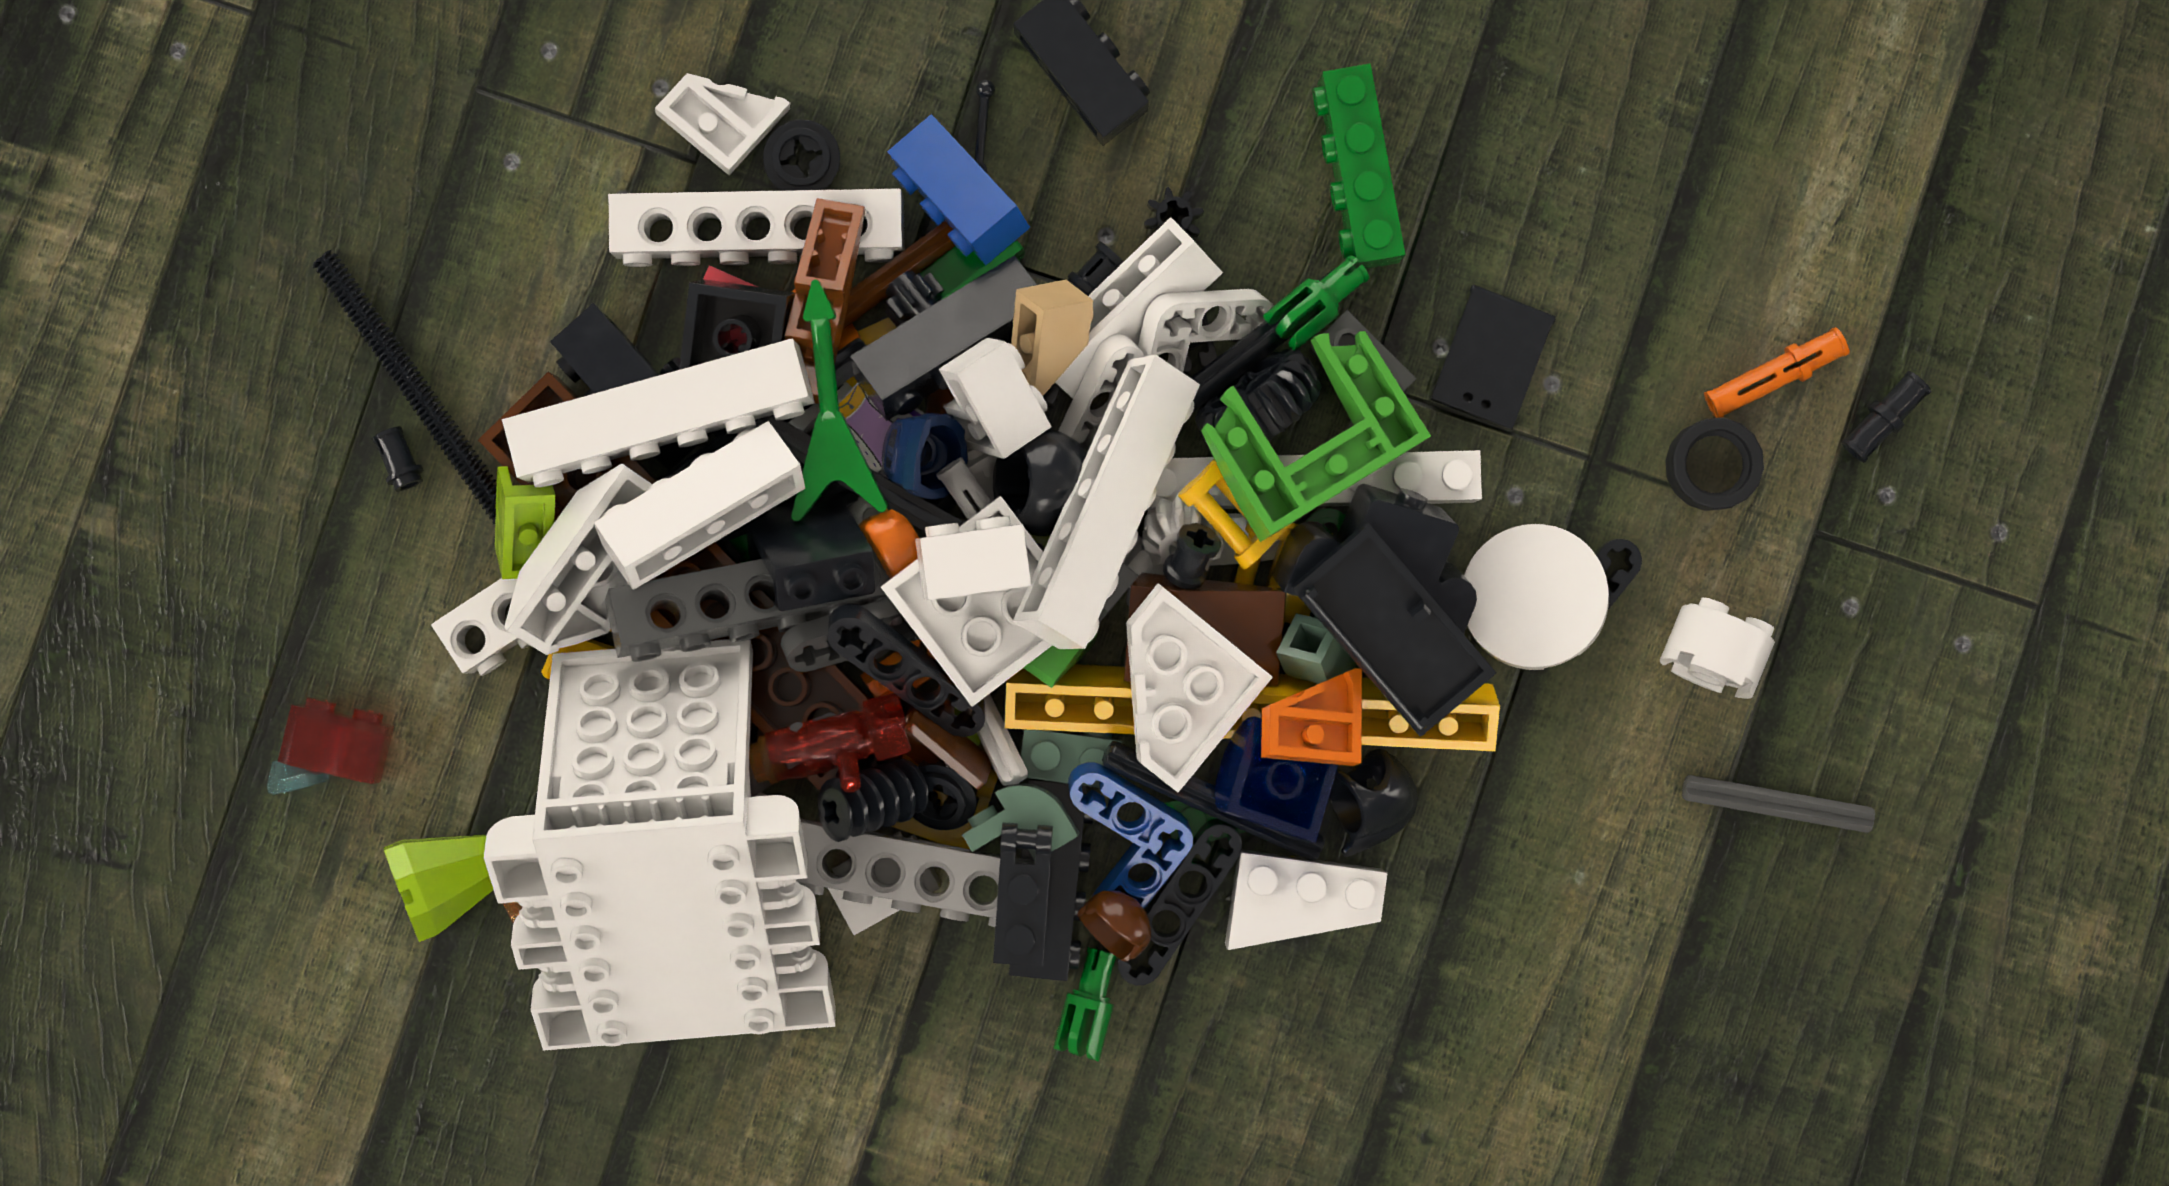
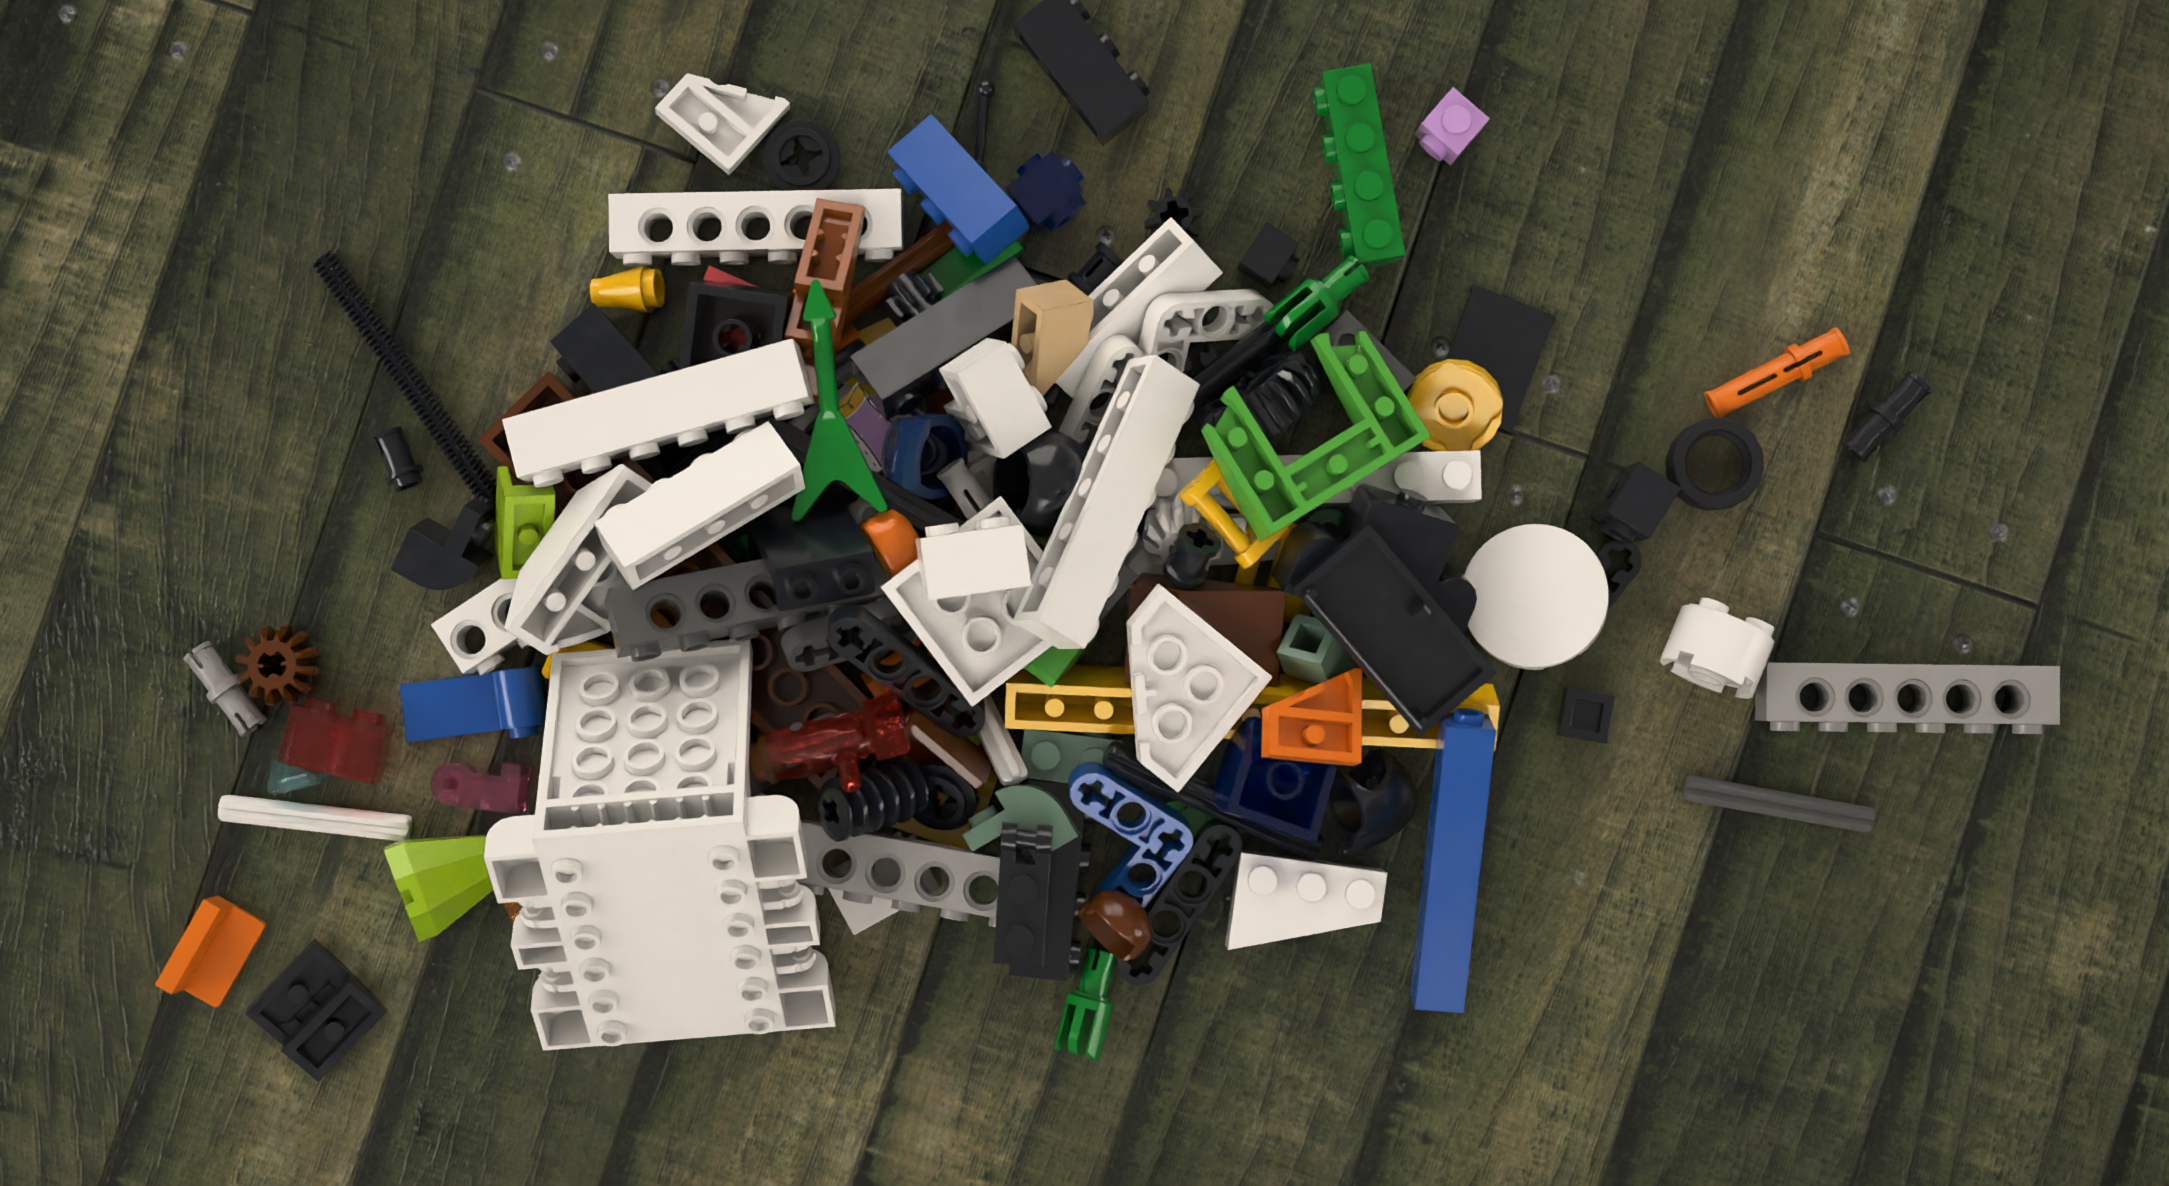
none -> orange panel [155,895,267,1008]
none -> light grey pin [183,641,267,737]
none -> white axle [218,795,412,841]
none -> reddish brown gear [235,624,322,706]
none -> black slope [245,939,387,1082]
none -> black brick [391,495,496,590]
none -> blue door [400,666,546,742]
none -> clear pink leg [430,762,531,814]
none -> yellow cone [590,265,666,313]
none -> clear blue brick [1007,151,1087,233]
none -> black plate [1237,222,1300,290]
none -> yellow tile [1407,359,1503,451]
none -> blue brick [1410,708,1496,1013]
none -> lavender brick [1414,87,1490,166]
none -> black plate [1556,687,1615,744]
none -> black brick [1590,462,1681,545]
none -> light grey brick [1755,662,2060,734]

